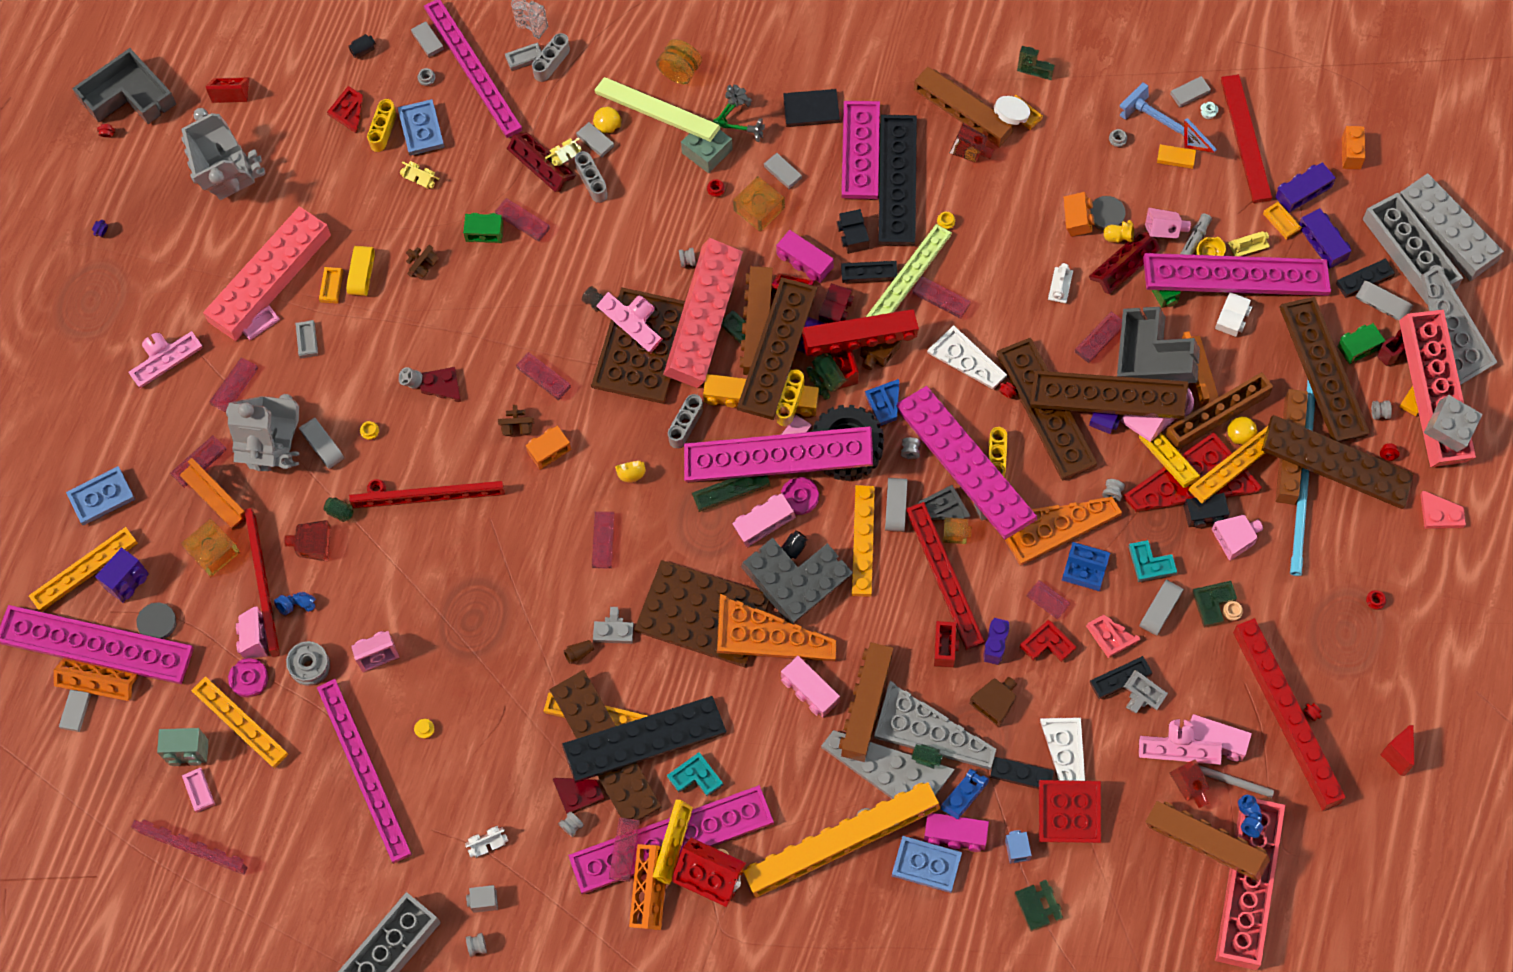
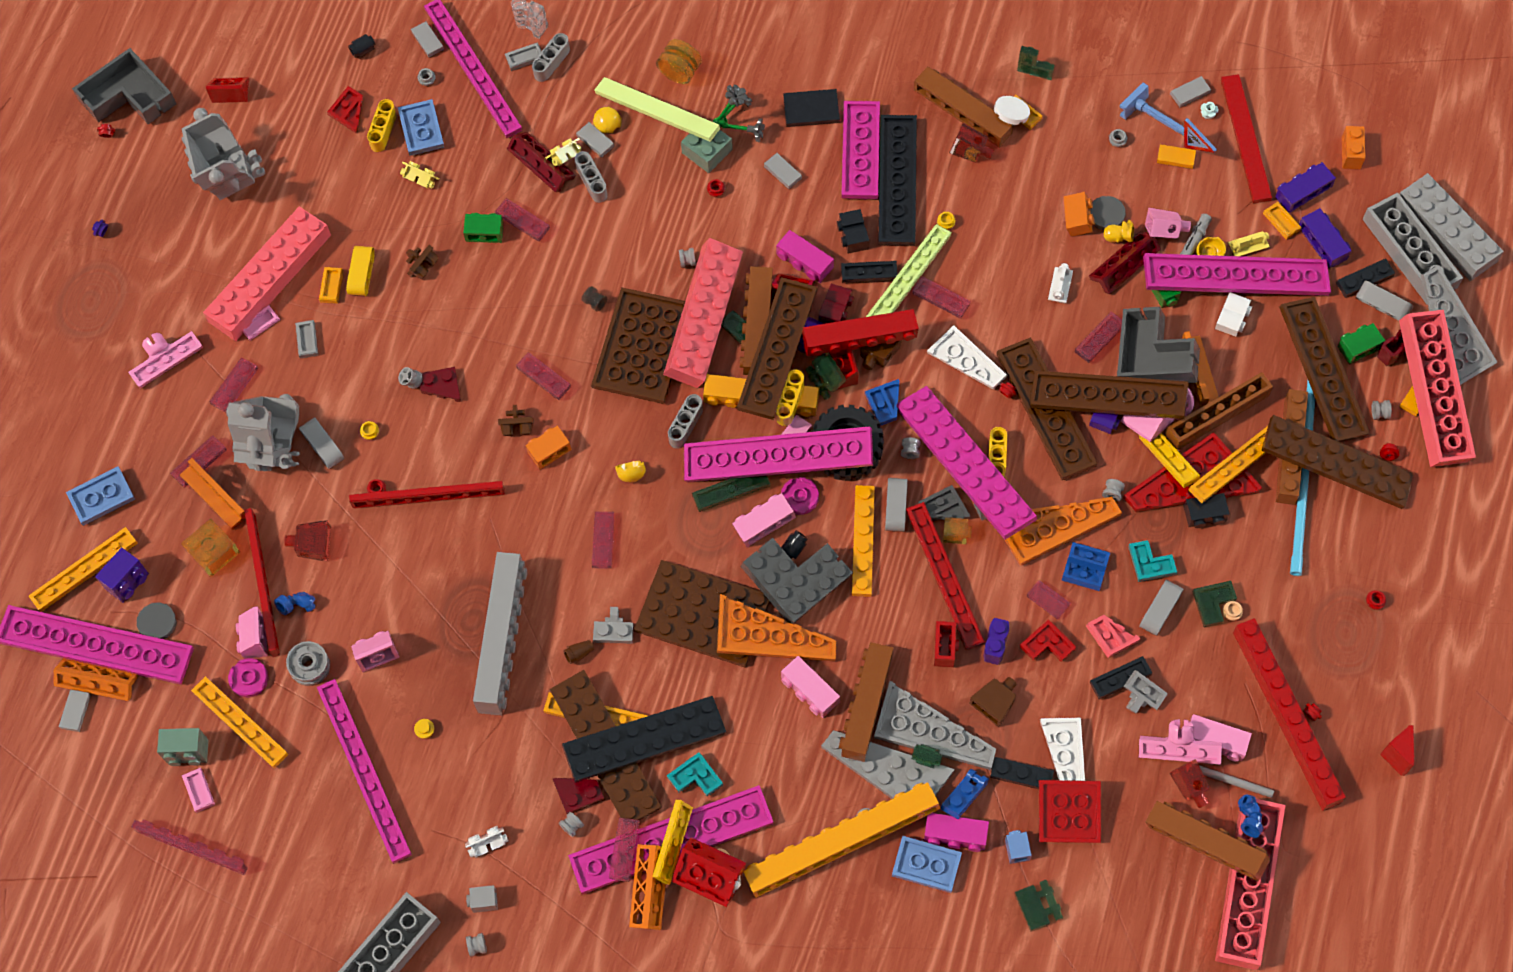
clear green brick [323,497,354,522] -> none
bright pink plate [597,292,663,353] -> none
clear yellow brick [733,176,785,232] -> none
bright pink torso [1212,515,1263,561] -> none
yellow hair [1227,417,1257,445] -> none
coral wing [1420,491,1466,529] -> none
light grey brick [1424,395,1483,452] -> none
none -> light grey brick [473,552,527,715]

